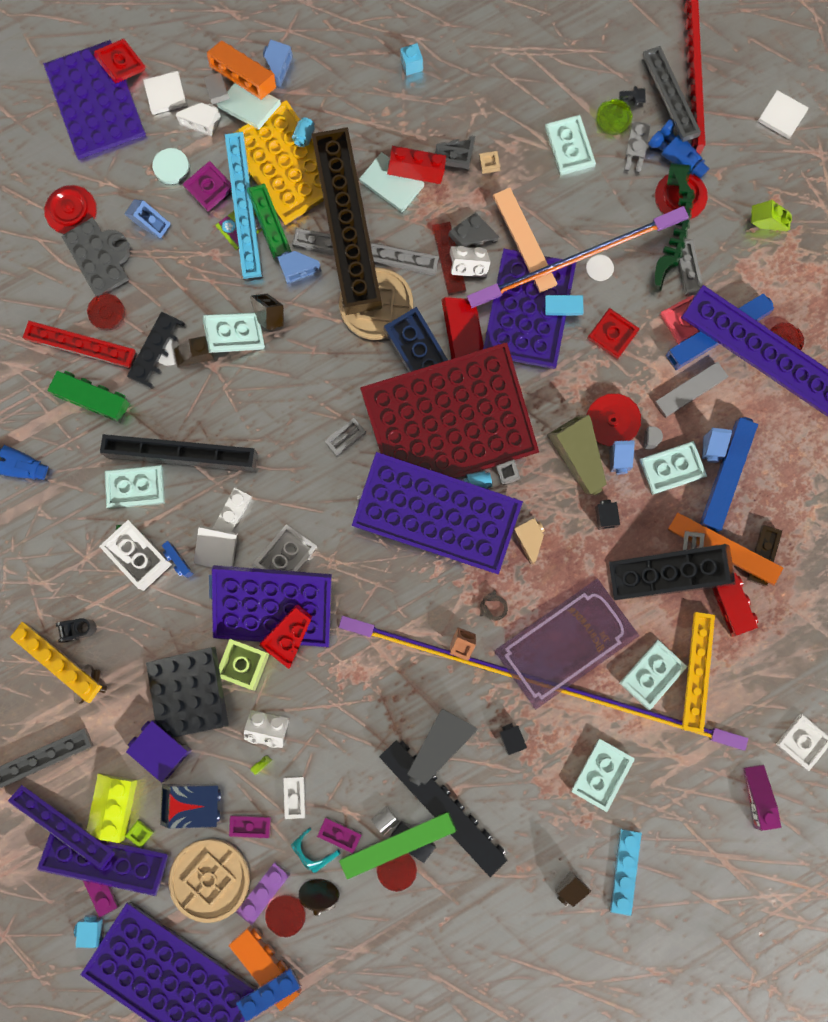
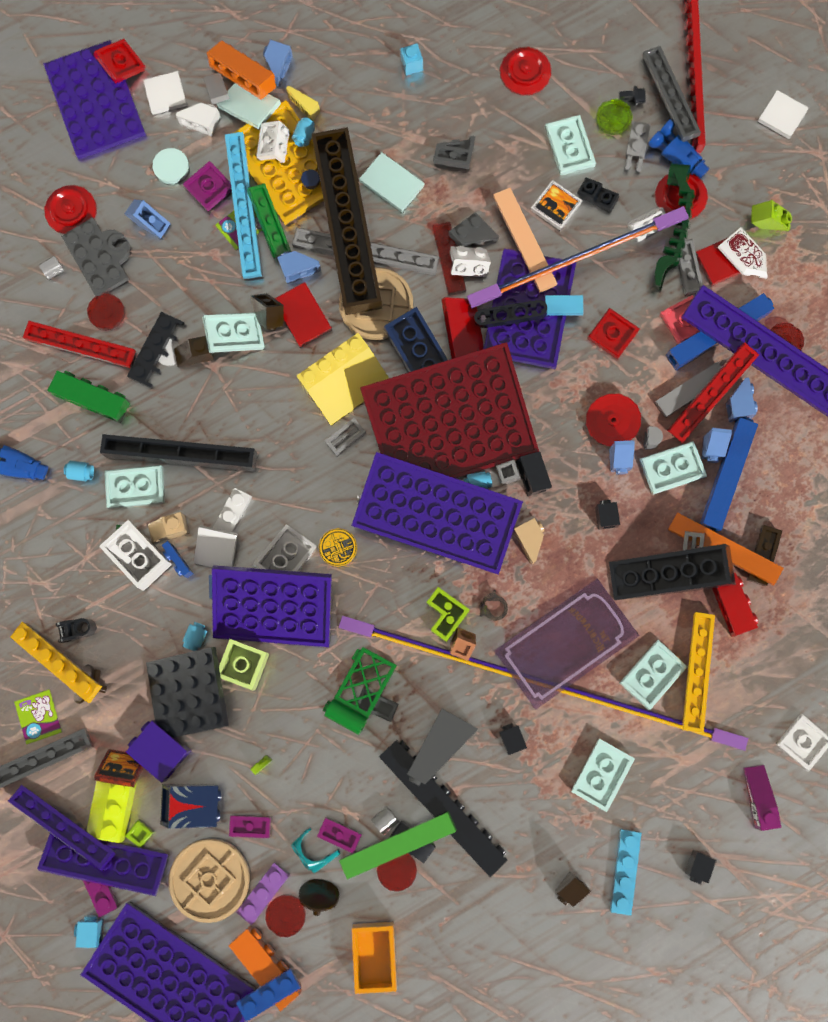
white bracket [244,710,289,748] -> none
red wing [259,604,312,669] -> none
white plate [283,777,305,819] -> none
red brick [387,145,446,184] -> none
tan plate [479,151,500,174] -> none
olive slope [547,415,607,495] -> none
white sticker [586,255,614,281] -> none
none -> sticker [14,689,62,745]
none -> light grey brick [39,256,65,280]
none -> medium azure brick [64,461,94,481]
none -> tile [94,749,144,787]
none -> tan slope [148,512,190,544]
none -> medium azure brick [182,622,207,651]
none -> white bracket [256,121,289,163]
none -> red tile [274,282,332,347]
none -> light yellow slope [286,86,320,122]
none -> light yellow slope [296,333,389,426]
none -> dark blue tile [301,169,320,189]
none -> tile [319,528,357,567]
none -> green piece [323,647,397,735]
none -> light orange piece [352,922,397,994]
none -> dark grey tile [355,688,399,722]
none -> lime brick [426,587,470,643]
none -> black beam [474,300,548,328]
none -> red piece [500,47,551,95]
none -> black hinge [516,451,552,497]
none -> tile [531,180,582,231]
none -> black slope [577,177,619,212]
none -> white slope [627,207,666,242]
none -> red tile [667,342,759,443]
none -> black brick [685,850,716,885]
none -> red tile [696,238,740,286]
none -> white tile [717,227,767,279]
none -> medium blue slope [726,377,758,422]

